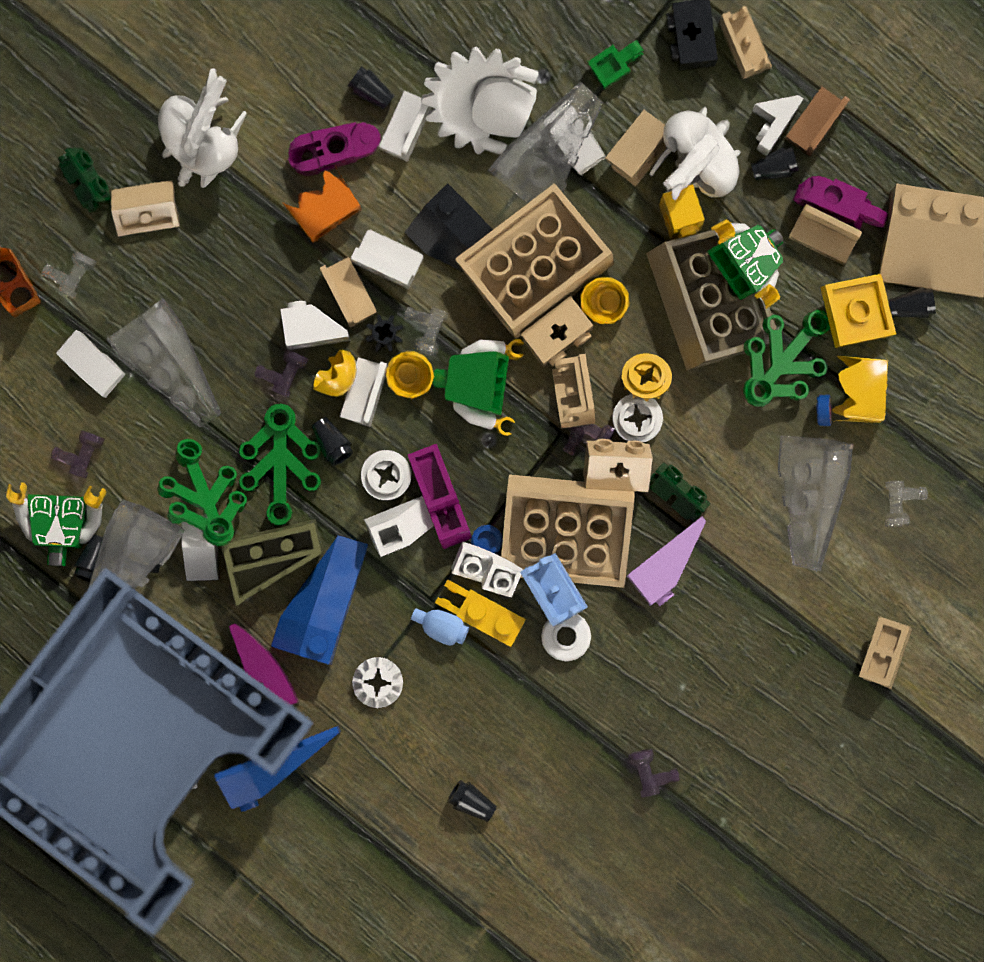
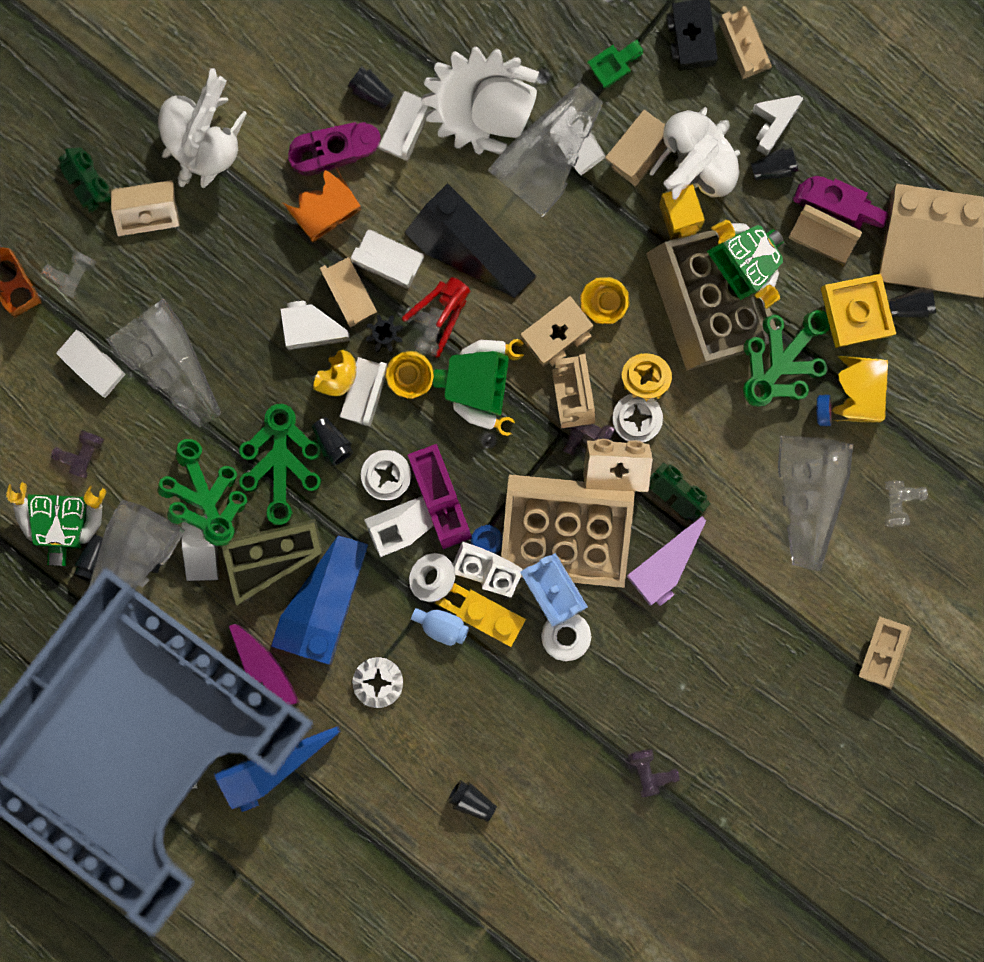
piece [254,349,309,398] -> none
tan slope [455,183,614,339] -> none
medium nougat panel [785,87,850,156] -> none
none -> red plant [402,277,471,358]
none -> white piece [409,553,455,602]

